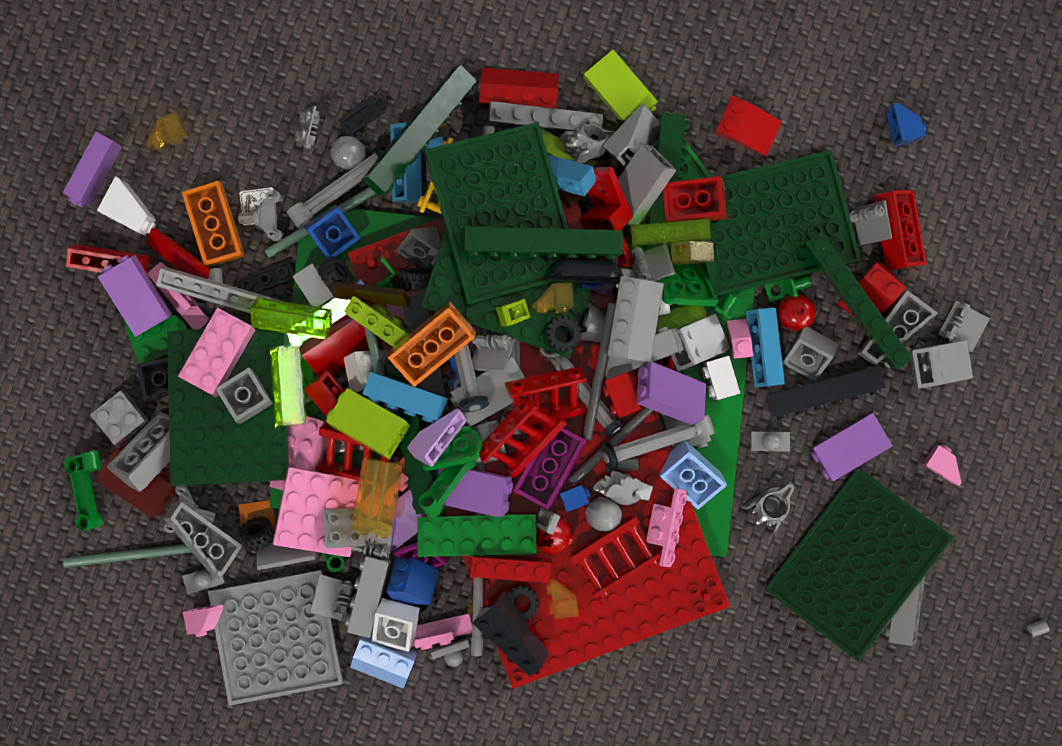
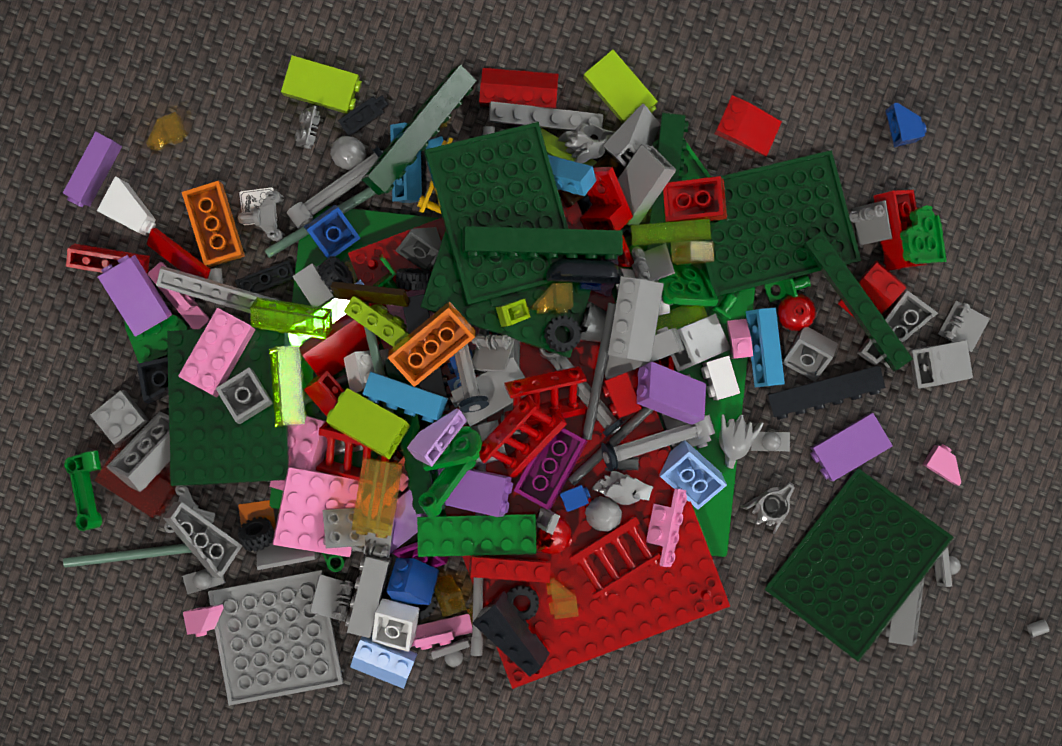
none -> lime brick [281,55,362,114]
none -> clear yellow slope [434,574,467,617]
none -> light grey piece [719,414,764,469]
none -> green plate [900,205,947,264]
none -> light grey tile [935,548,961,587]

